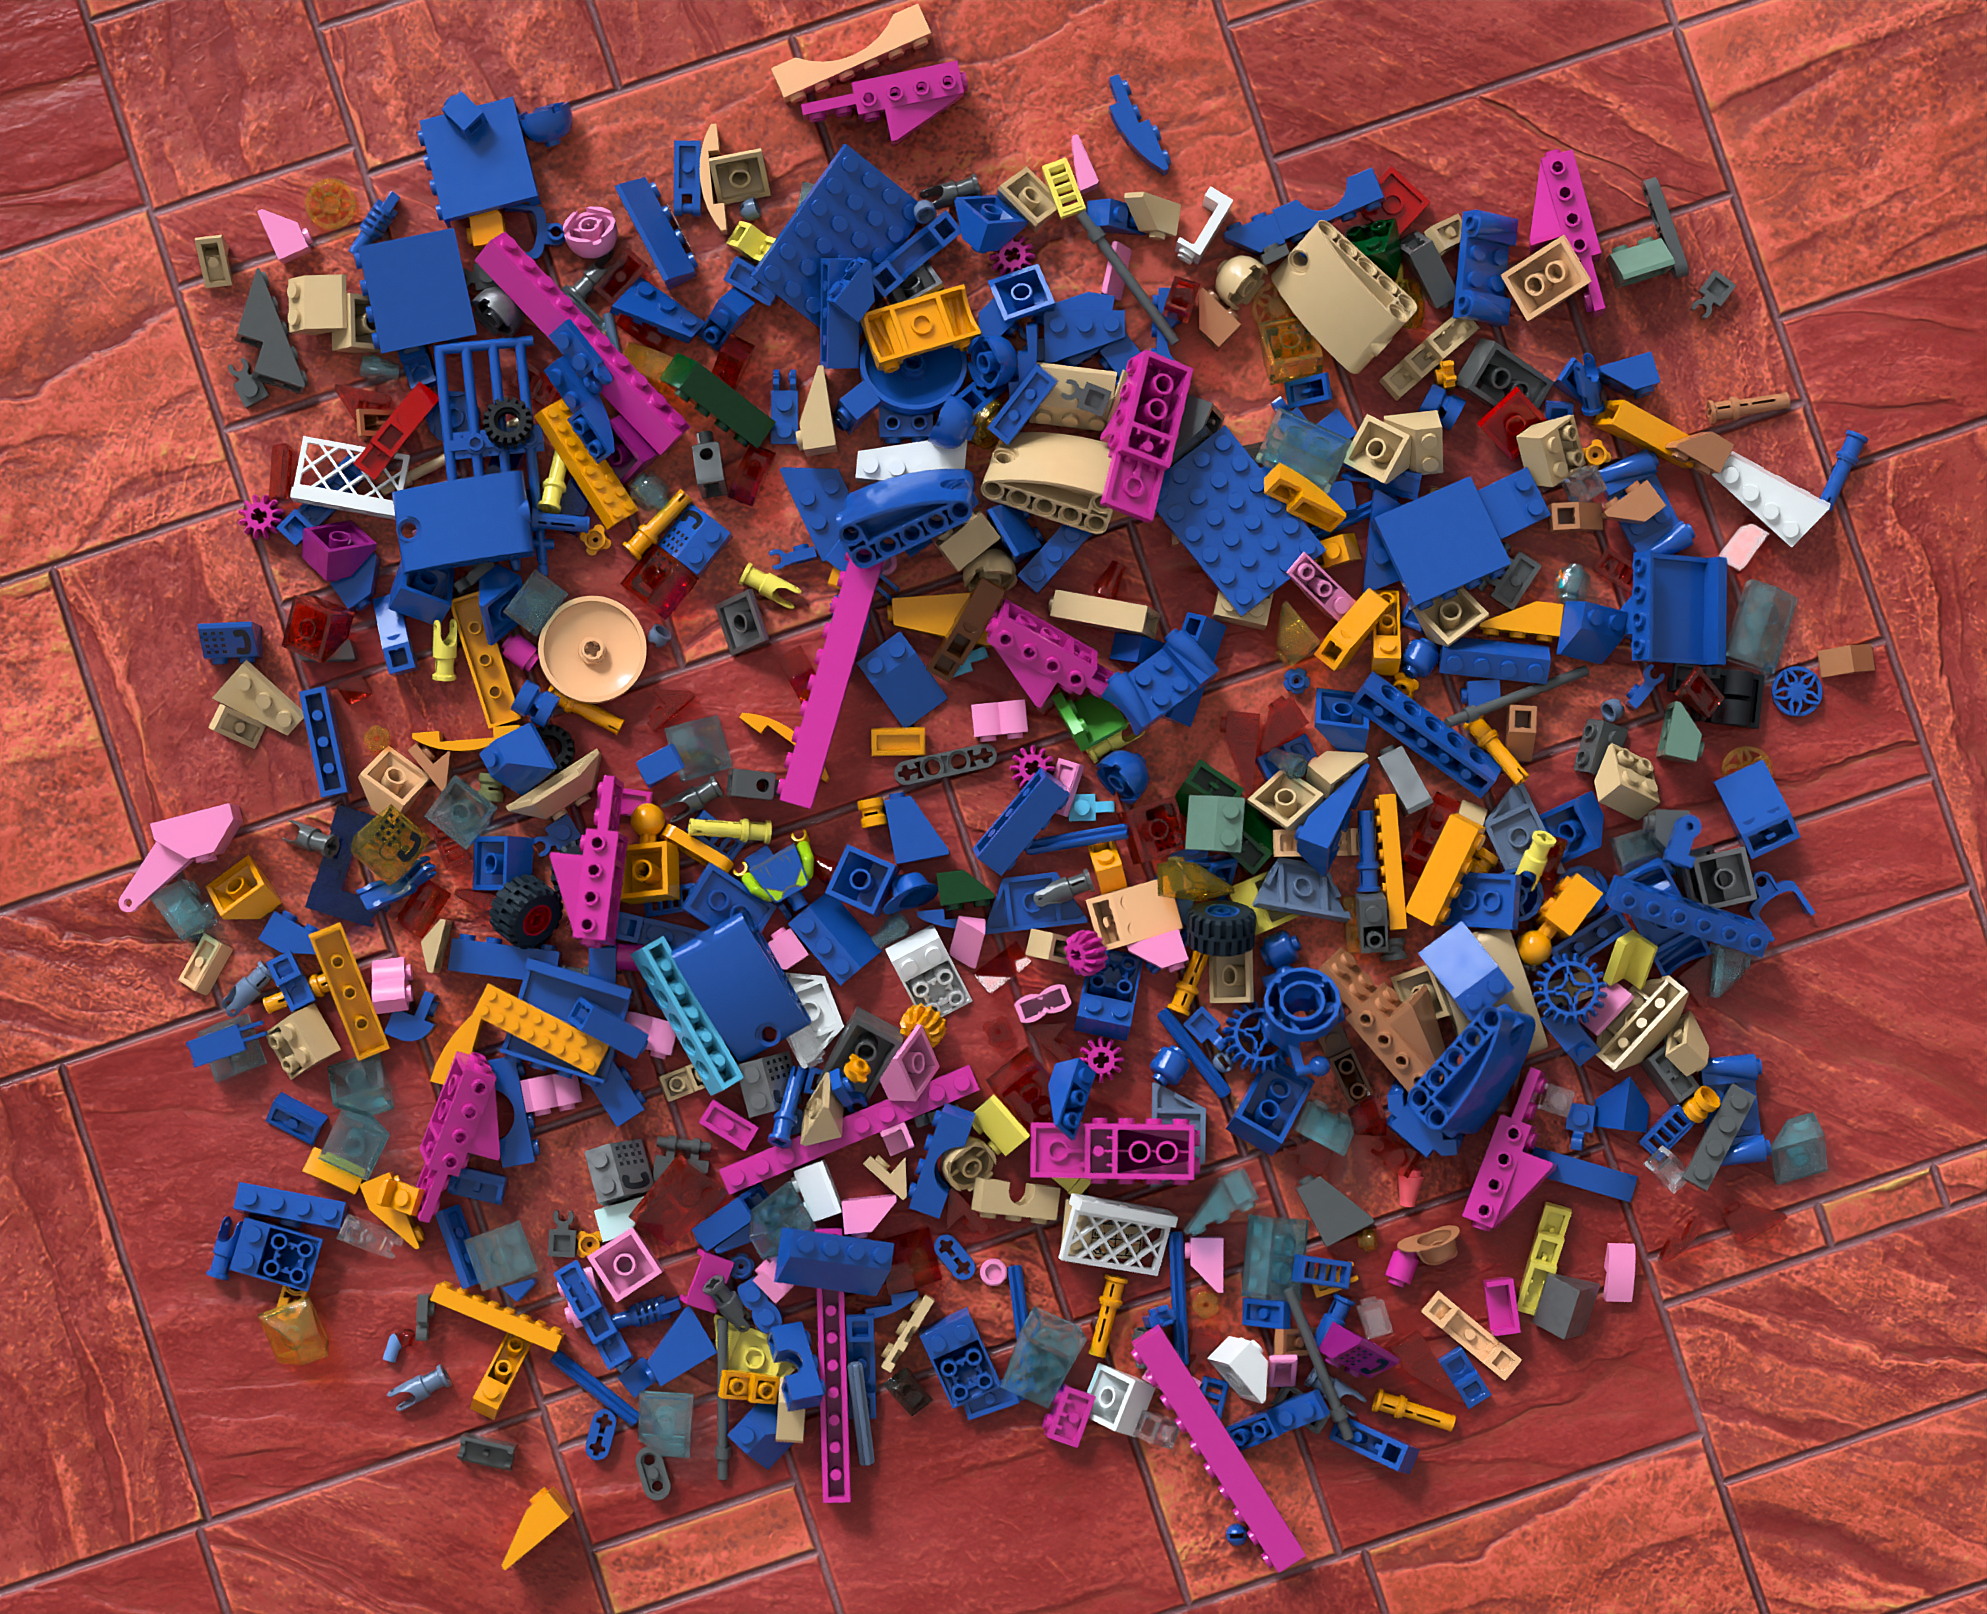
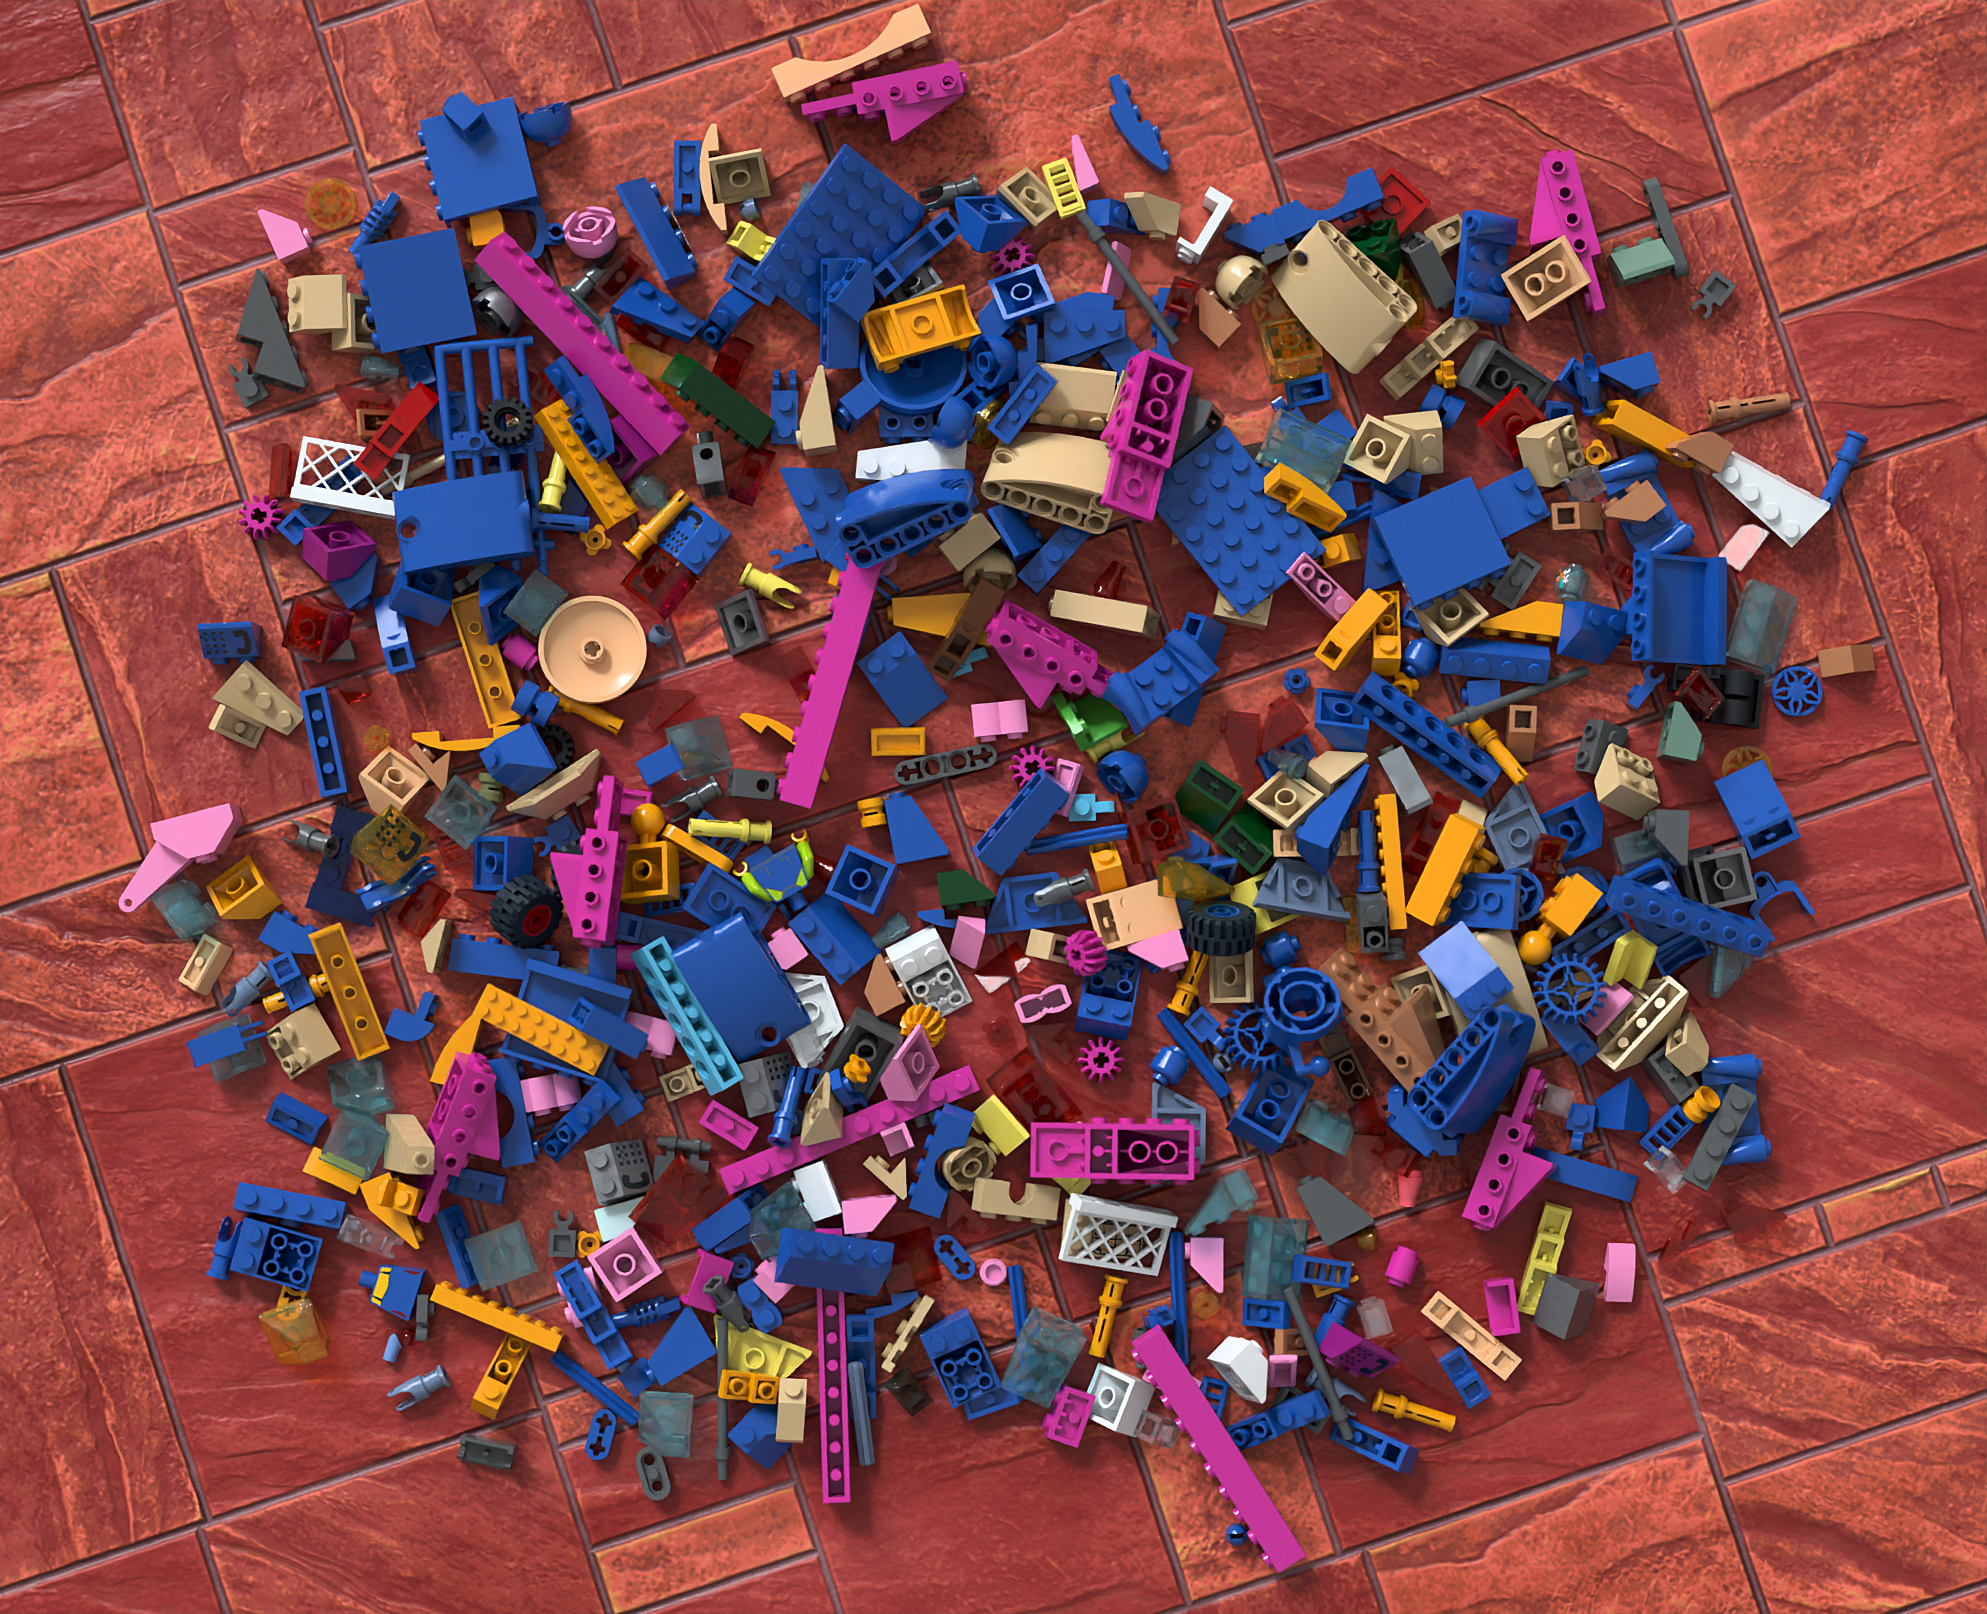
tan slope [195,235,233,288] -> none
bright pink brick [372,957,414,1014] -> none
light yellow piece [432,619,457,681] -> none
blue slope [502,1277,538,1302] -> none
light orange slope [502,1486,574,1570] -> none
blue hinge [549,319,613,394] -> none
blue arch [767,1321,826,1412] -> none
blue piece [883,872,939,915] -> none
sand blue hinge [914,200,937,224] -> none
blue slope [1048,1058,1096,1141] -> none
dark grey plate [1061,379,1112,417] -> none
blue slope [1110,633,1165,665] -> none
sand green slope [1185,795,1245,853] -> none
clear yellow slope [1275,601,1321,667] -> none
nougat piece [1397,1225,1460,1265] -> none
light yellow piece [1515,830,1556,891] -> none
sand blue hinge [1601,698,1625,722] -> none
blue leg [1662,815,1702,870] -> none
clear light blue slope [1771,1112,1828,1185] -> none
none -> blue torso [358,1264,427,1321]
none -> tan slope [383,1114,435,1174]
none -> blue slope [539,1079,621,1163]
none -> nougat slope [864,953,908,1016]

